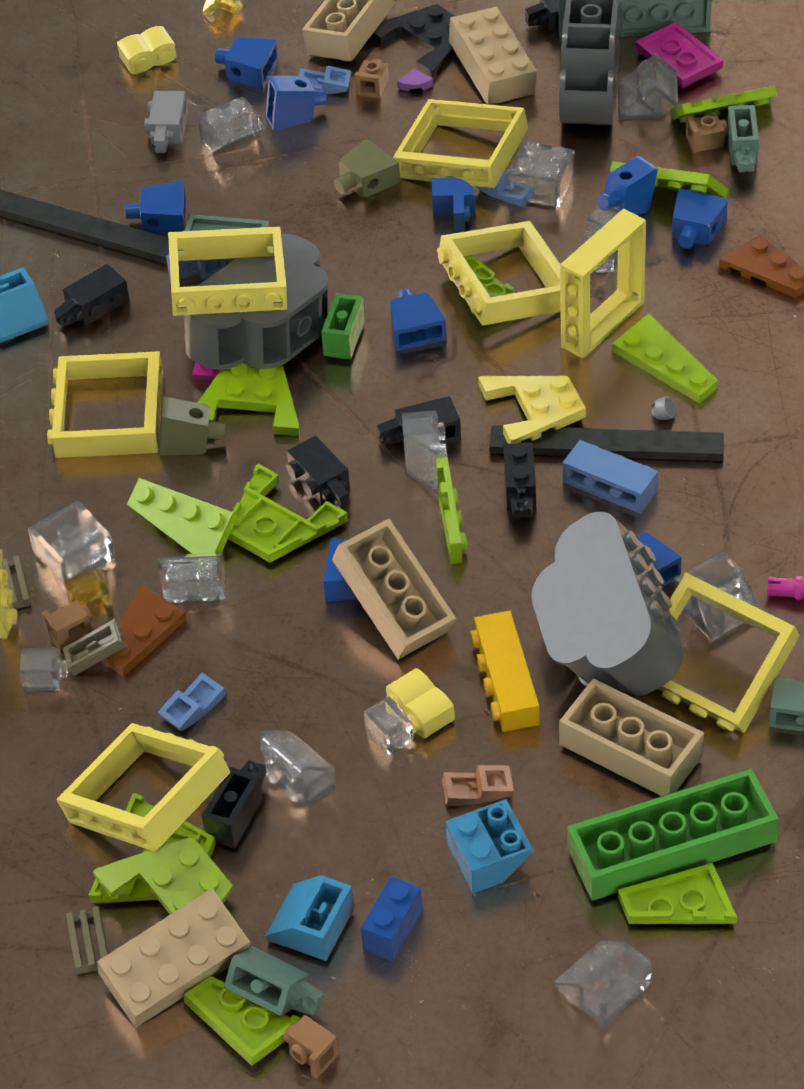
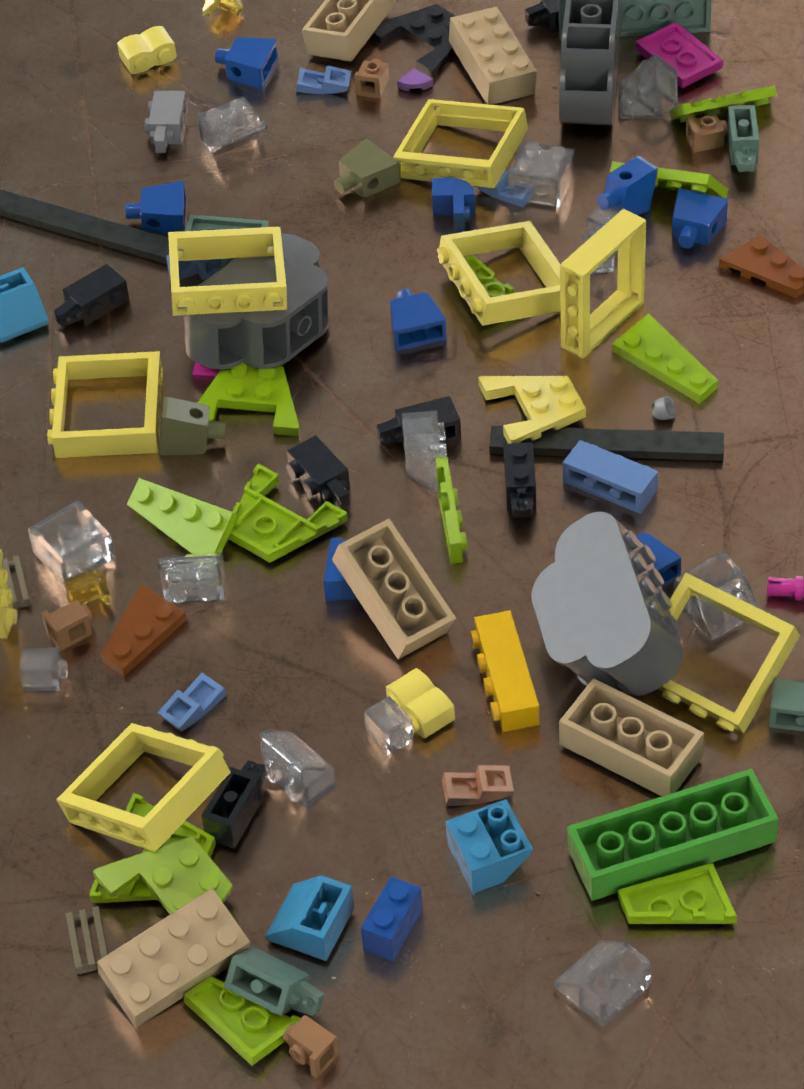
dark tan tile [62,619,126,676] -> none
blue torso [265,76,327,131] -> none
bright green brick [321,293,365,360] -> none

